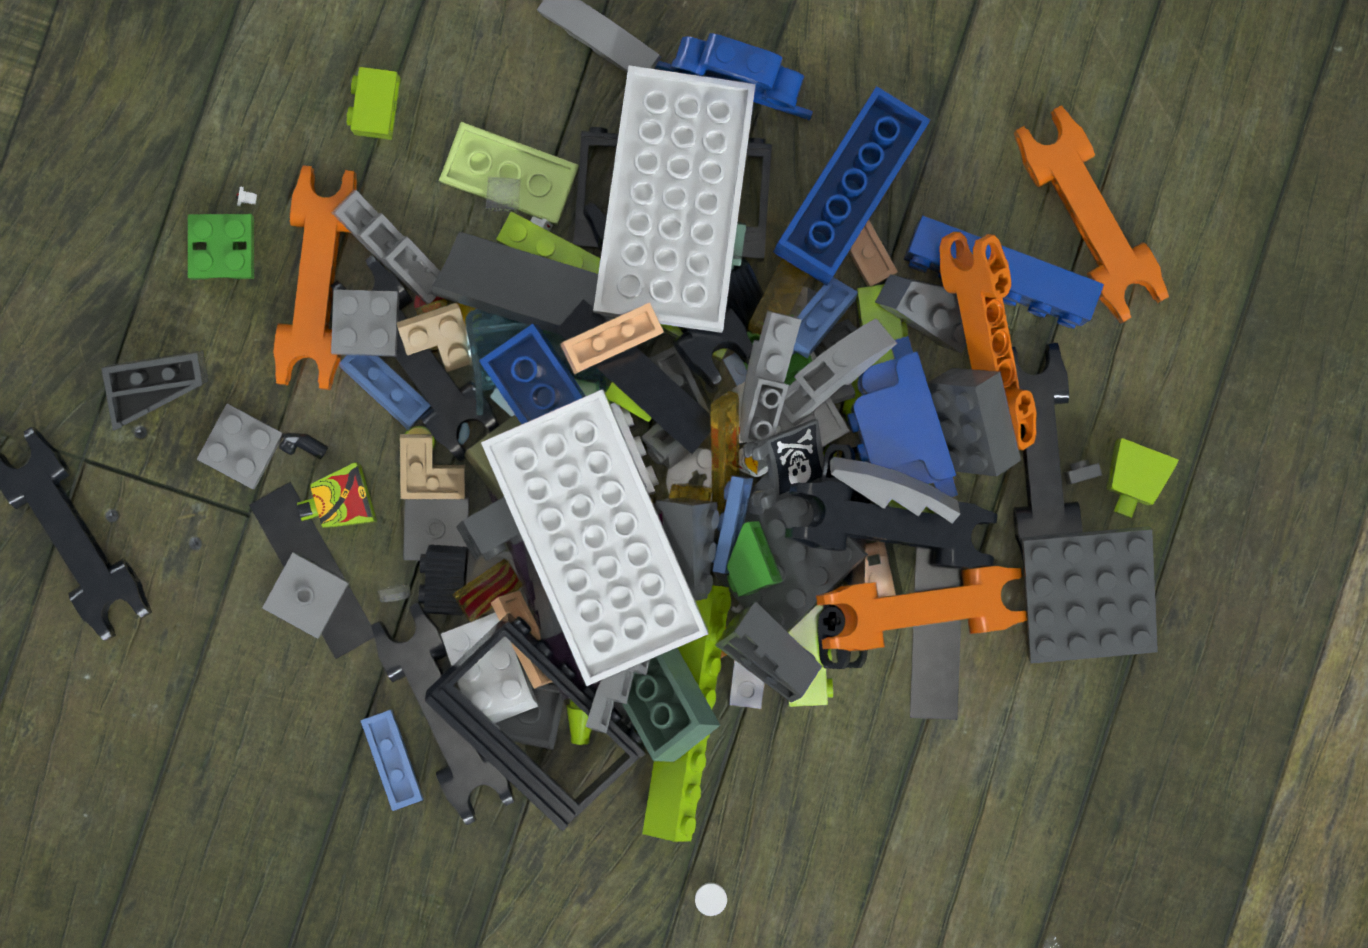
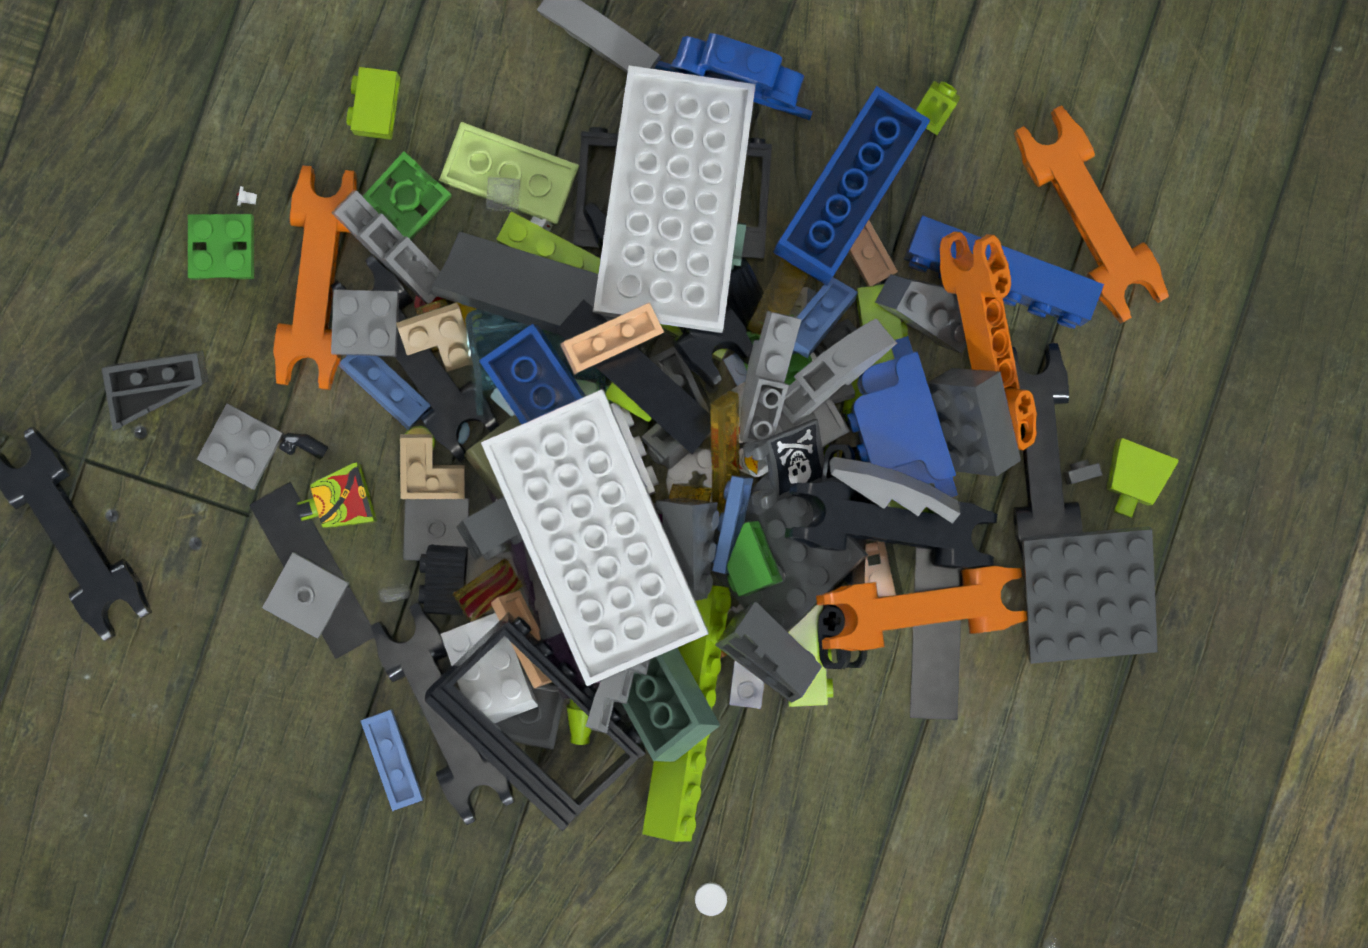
none -> bright green brick [362,152,452,240]
none -> lime bracket [916,81,961,135]

